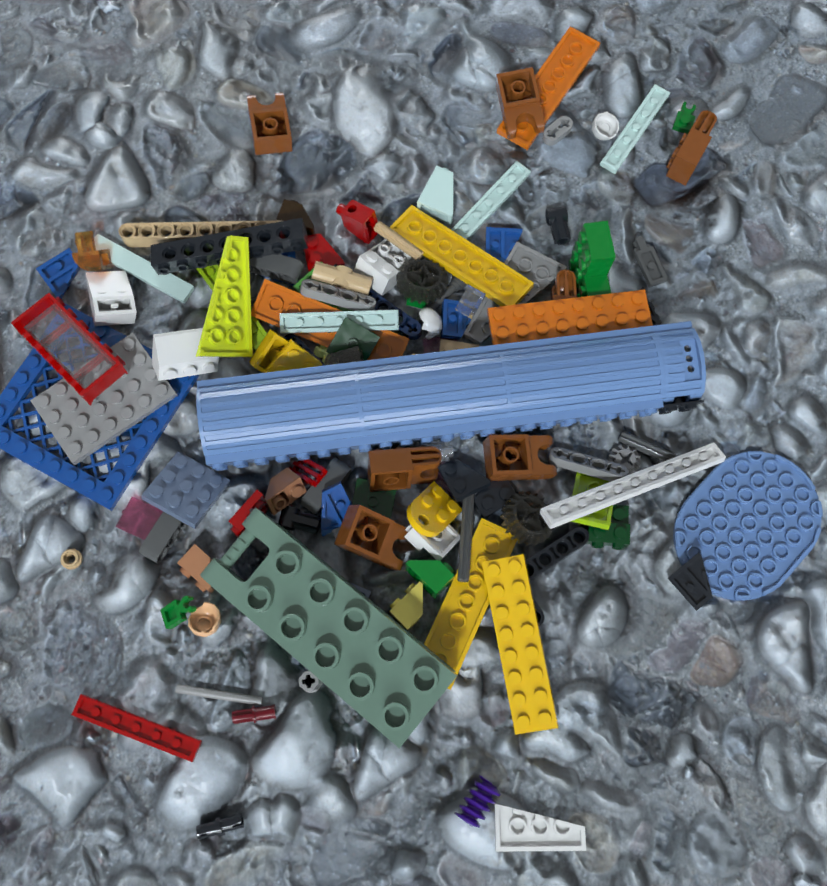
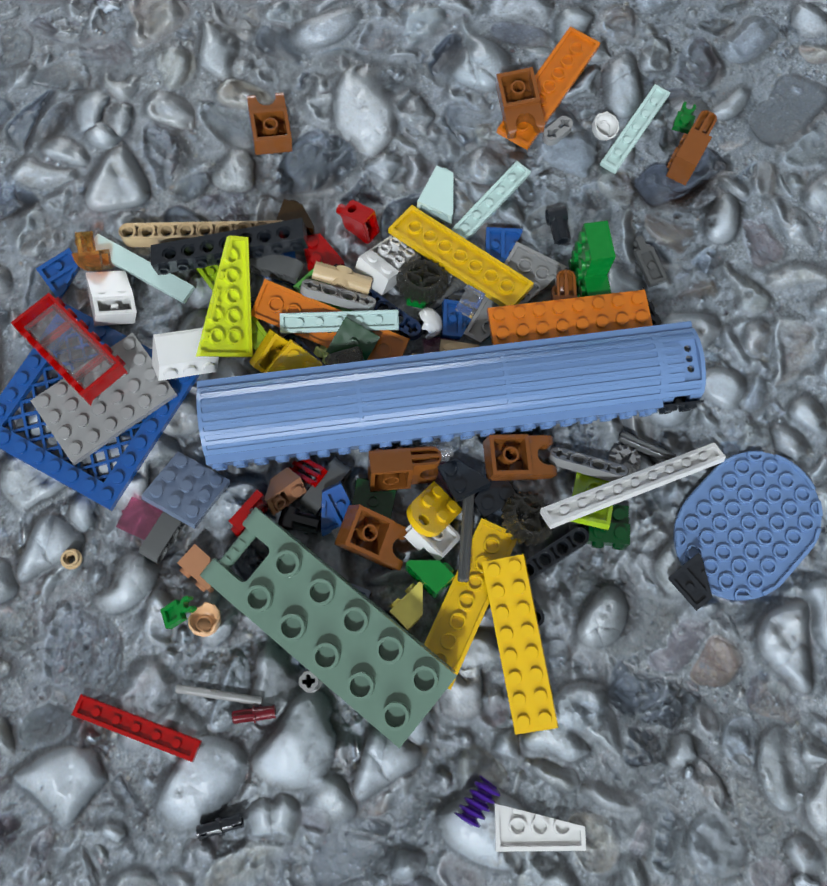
tan axle [374,221,424,261] -> none

